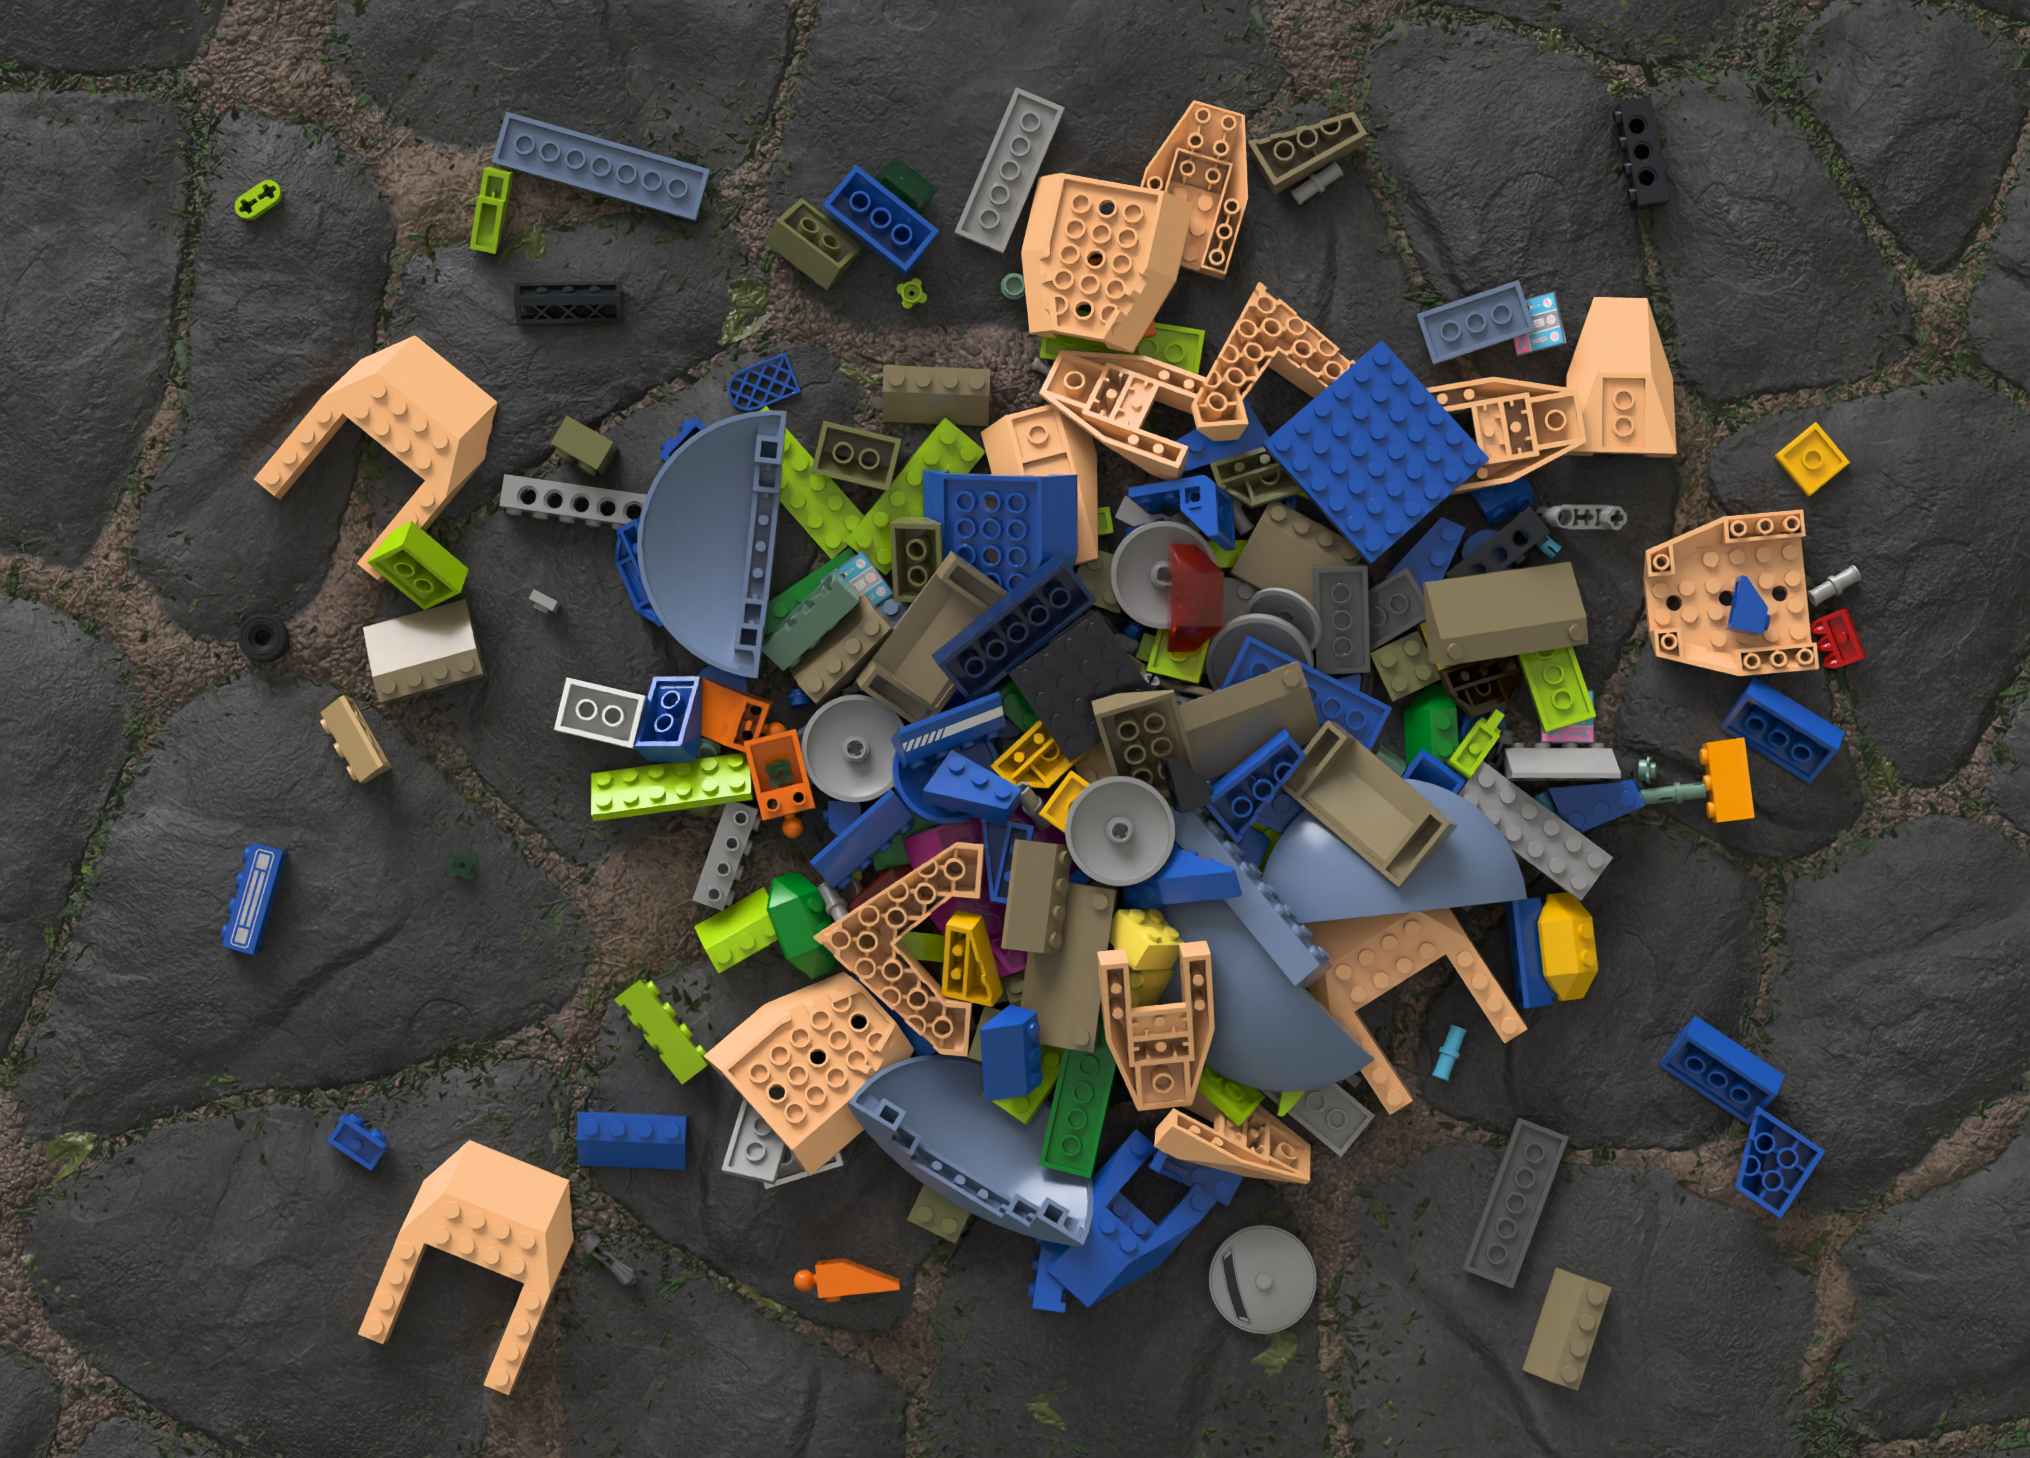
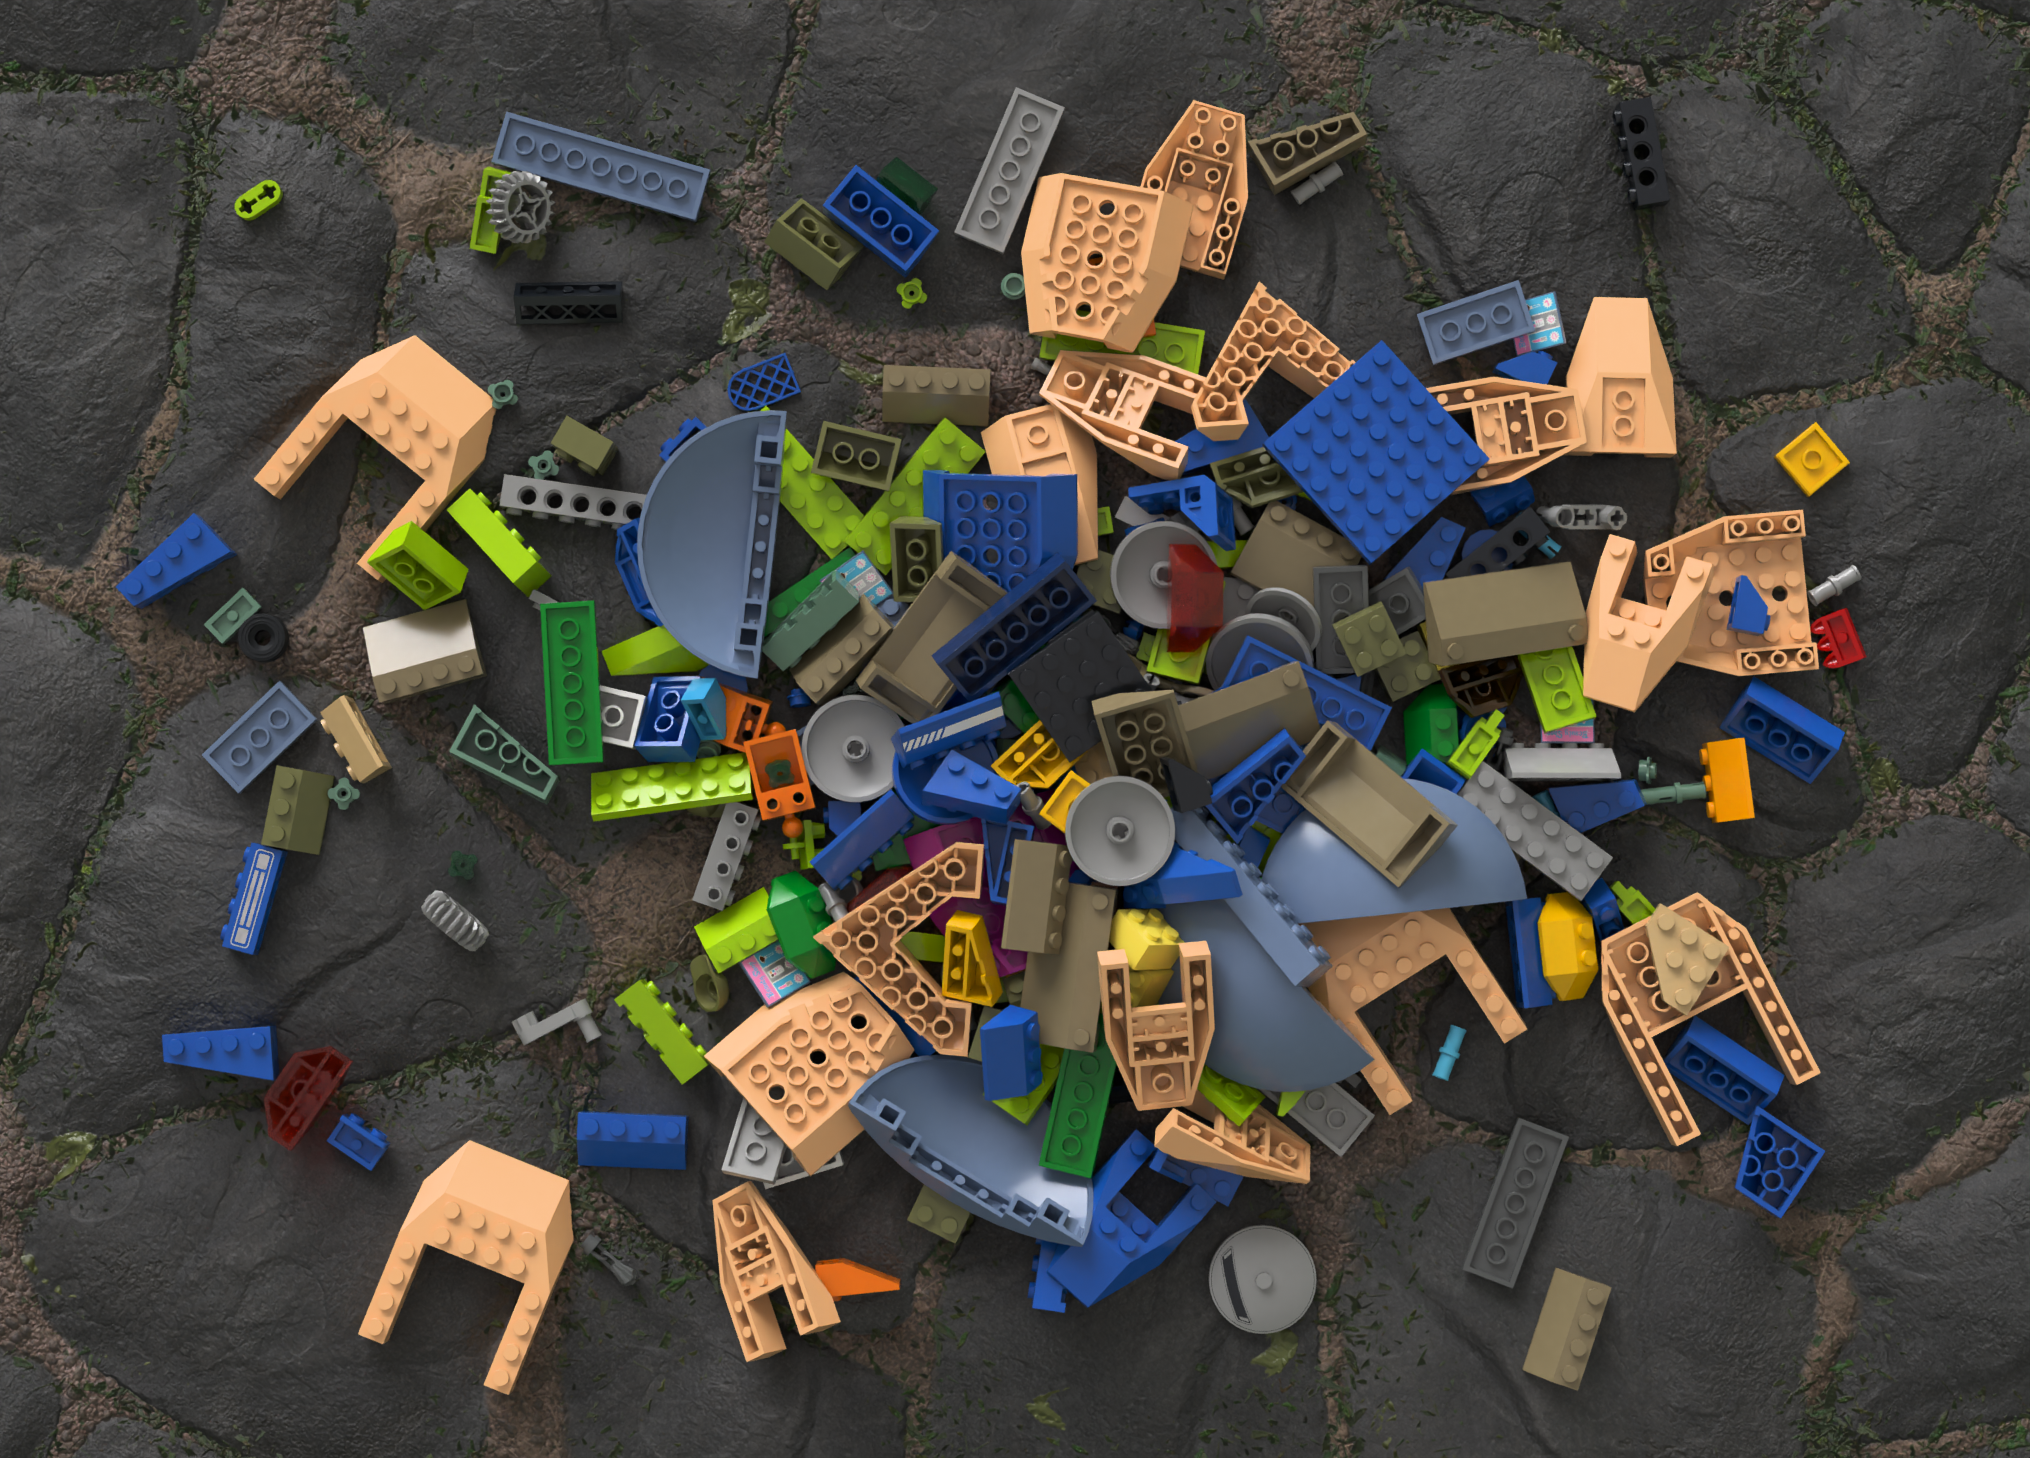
none -> blue wedge [116,513,237,609]
none -> blue wedge [162,1026,280,1081]
none -> sand blue plate [202,681,318,794]
none -> sand green plate [204,588,263,644]
none -> olive slope [261,765,335,855]
none -> clear red wedge [264,1046,353,1151]
none -> sand green plate [328,778,360,810]
none -> light grey gear [421,890,489,951]
none -> lime wedge [447,489,552,597]
none -> sand green wedge [449,705,560,805]
none -> light grey gear [486,171,555,243]
none -> sand green plate [488,380,518,409]
none -> light grey beam [511,998,602,1046]
none -> sand green plate [528,450,559,480]
none -> green plate [540,600,604,766]
none -> lime wedge [602,625,710,676]
none -> dark azure slope [681,678,726,740]
none -> olive cap [690,954,730,1012]
none -> light nougat wedge [712,1181,840,1362]
none -> piece [739,940,811,1008]
none -> lime hips [782,820,825,870]
none -> olive brick [1332,601,1406,677]
none -> blue slope [1492,351,1557,385]
none -> blue slope [1582,878,1624,943]
none -> light nougat wedge [1583,534,1714,712]
none -> light nougat wedge [1601,892,1821,1146]
none -> lime hinge [1609,881,1655,925]
none -> tan plate [1645,904,1729,1016]

